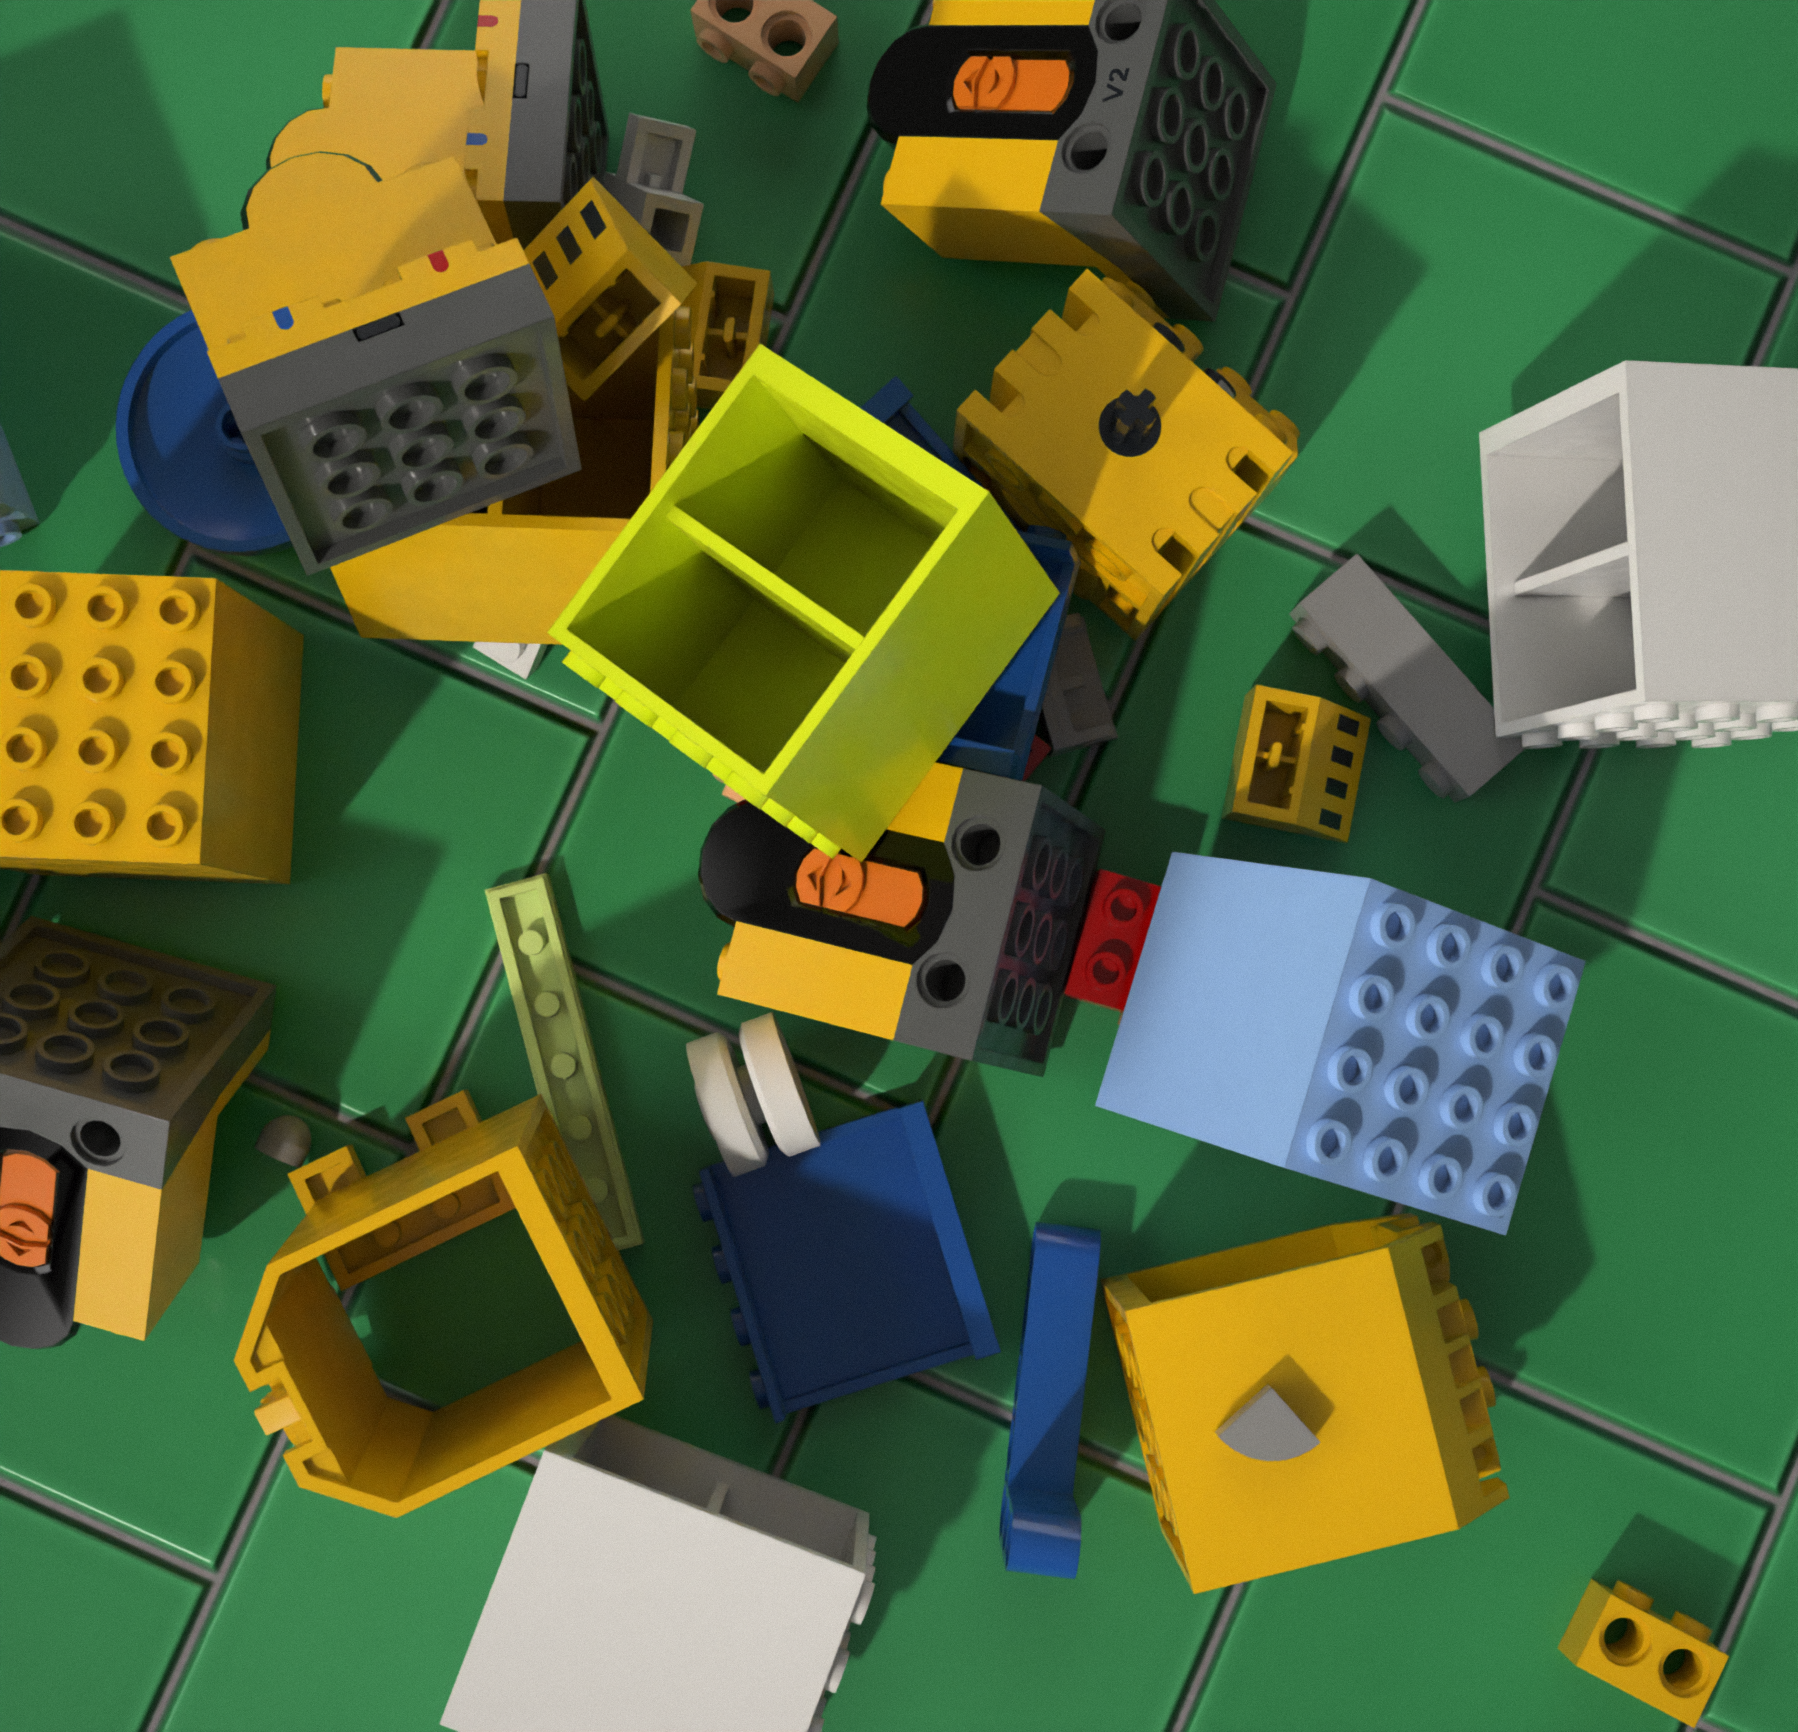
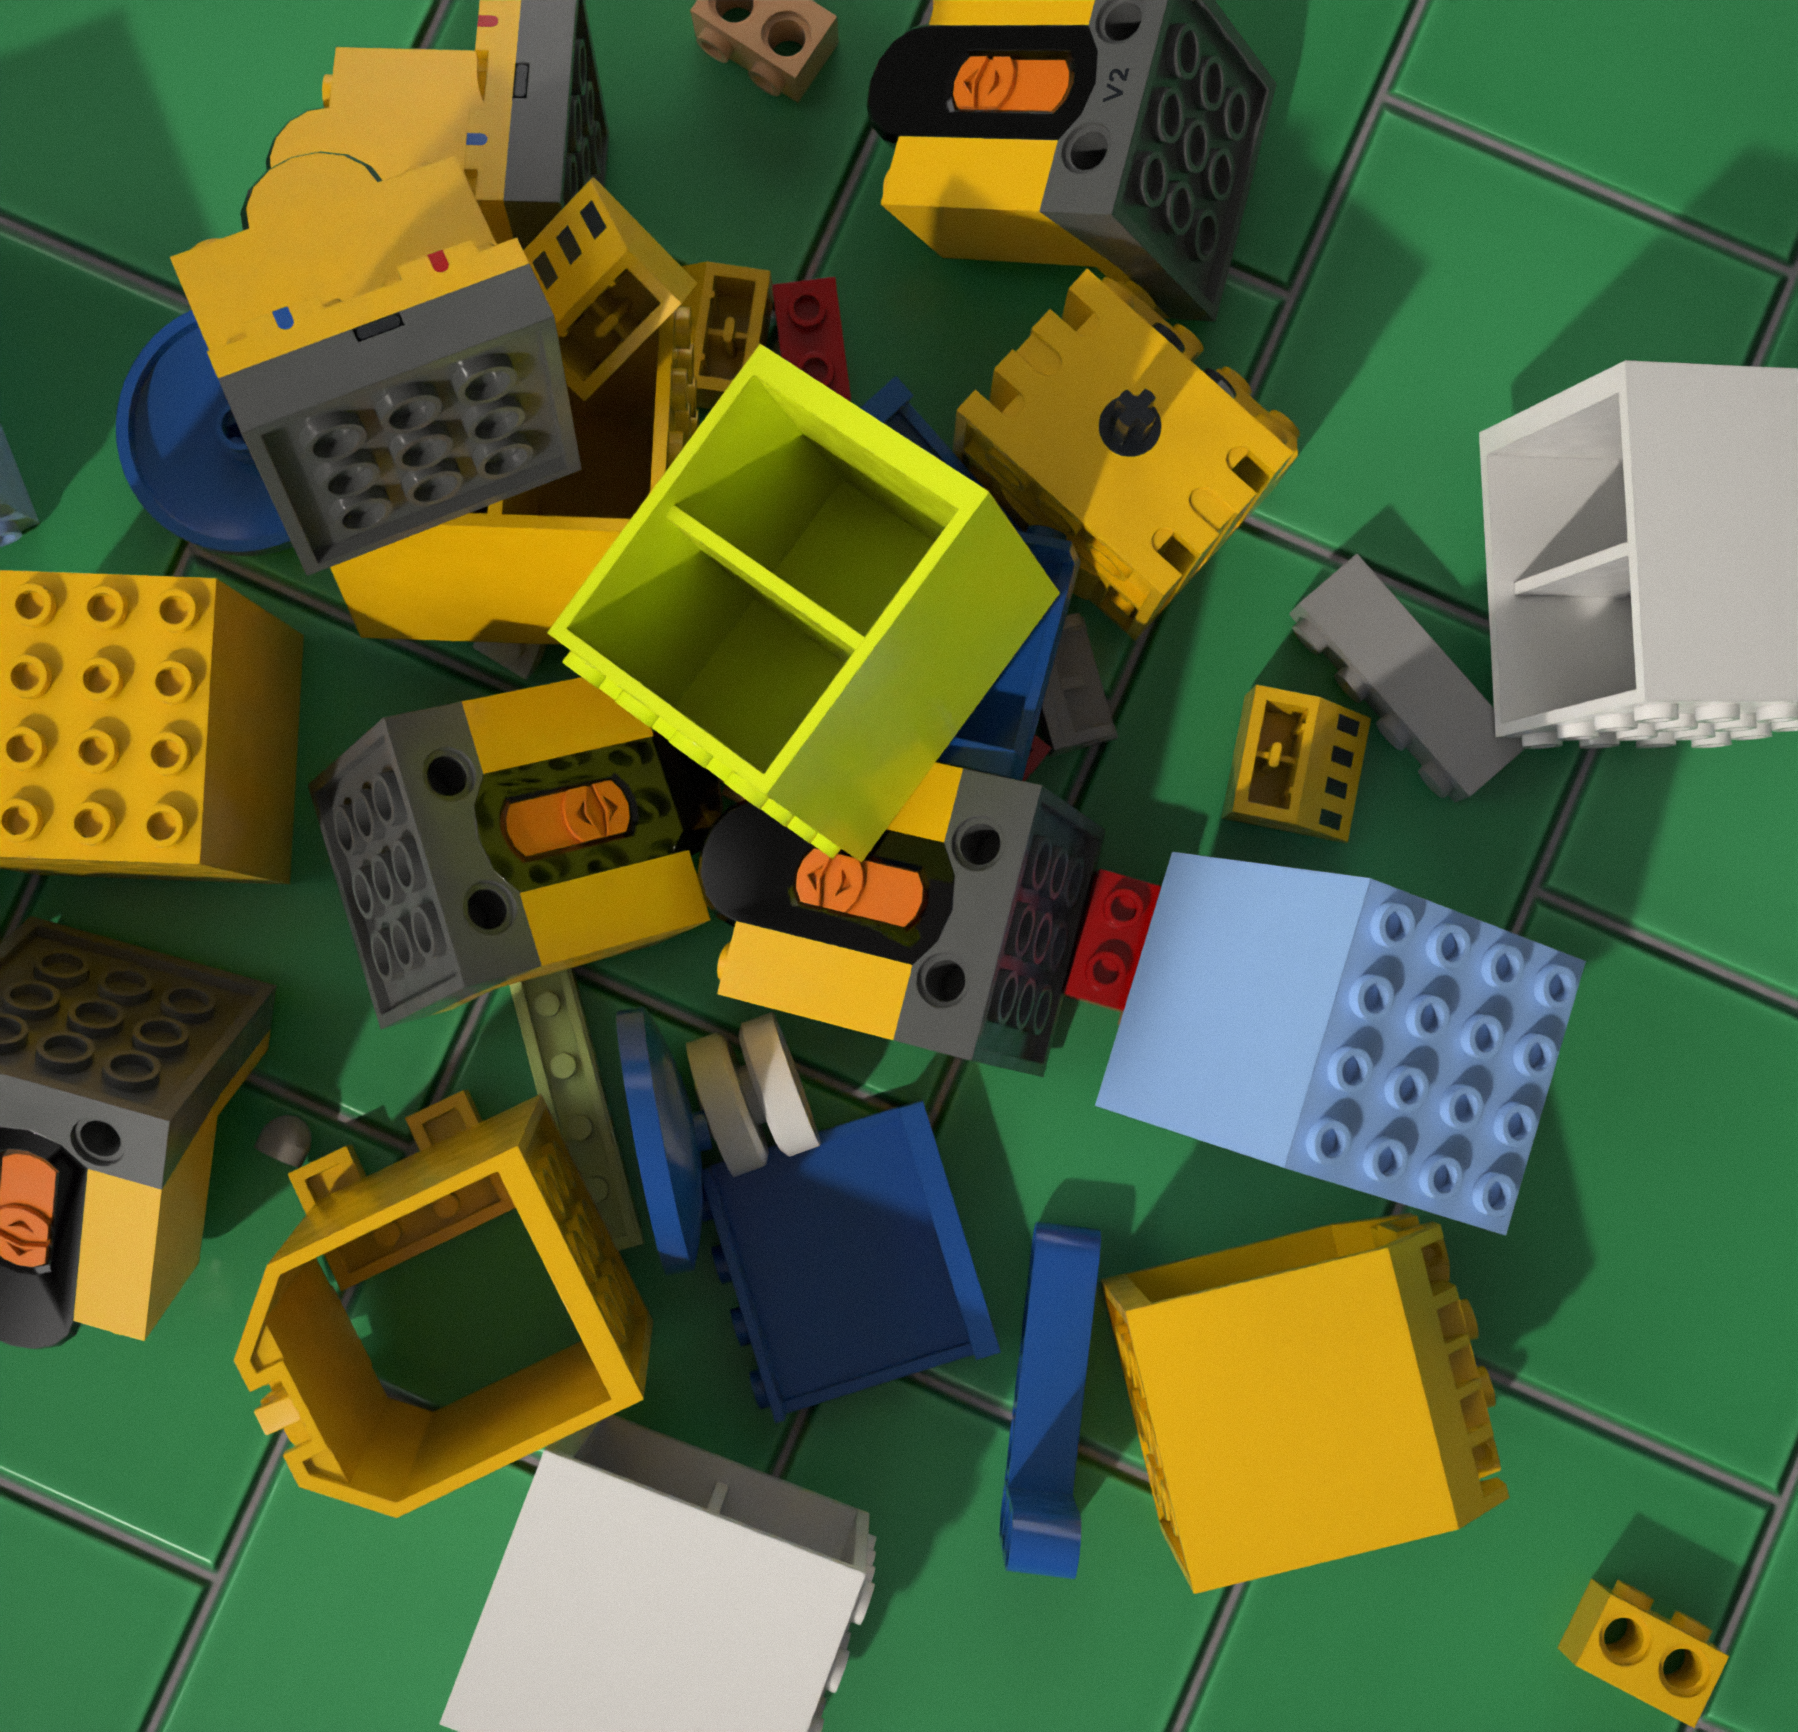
white brick [604,113,704,266] -> none
light grey tile [1215,1384,1320,1461] -> none
none -> piece [308,677,723,1029]
none -> blue dish [616,1006,713,1276]
none -> red brick [772,276,851,402]

